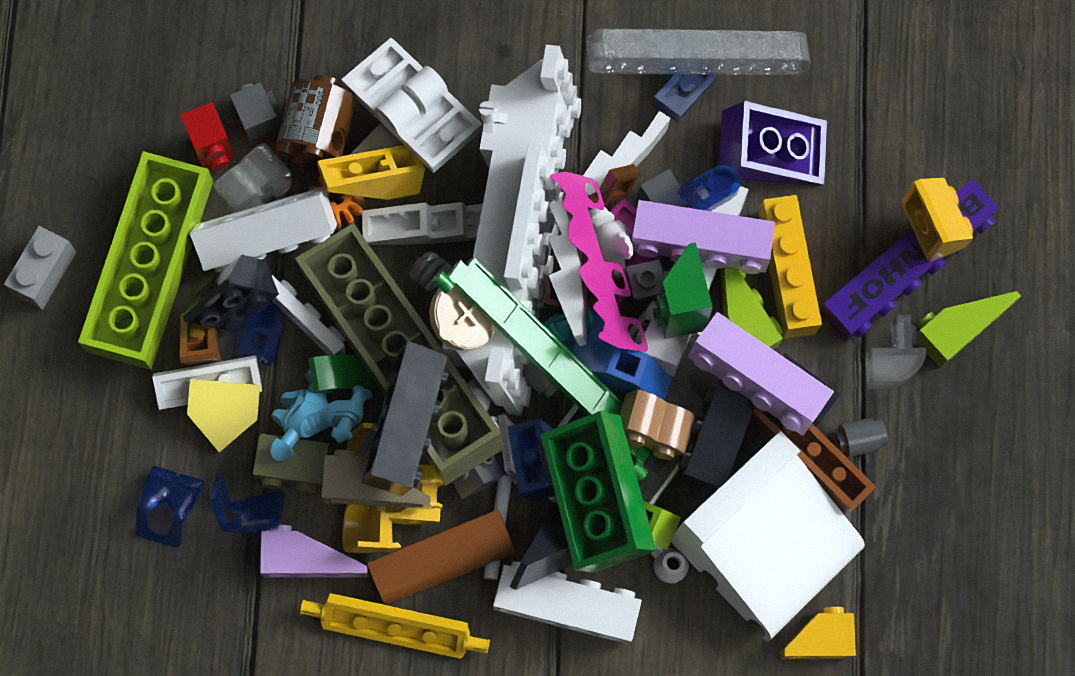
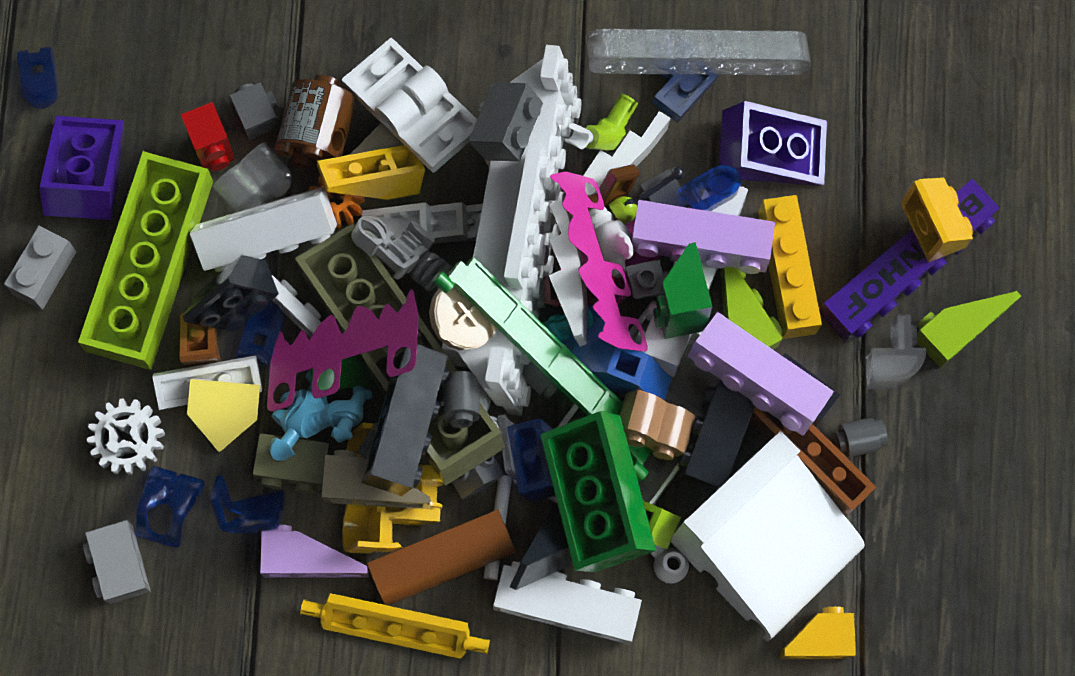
none -> clear blue plate [17,47,58,109]
none -> dark purple slope [40,116,124,220]
none -> light grey brick [83,520,151,604]
none -> white gear [87,399,165,475]
none -> dark pink piece [267,289,418,411]
none -> light grey piece [351,216,435,279]
none -> dark grey brick [444,371,480,428]
none -> dark grey brick [469,83,543,162]
none -> lime arm [565,93,638,151]
none -> hinge [609,166,684,225]

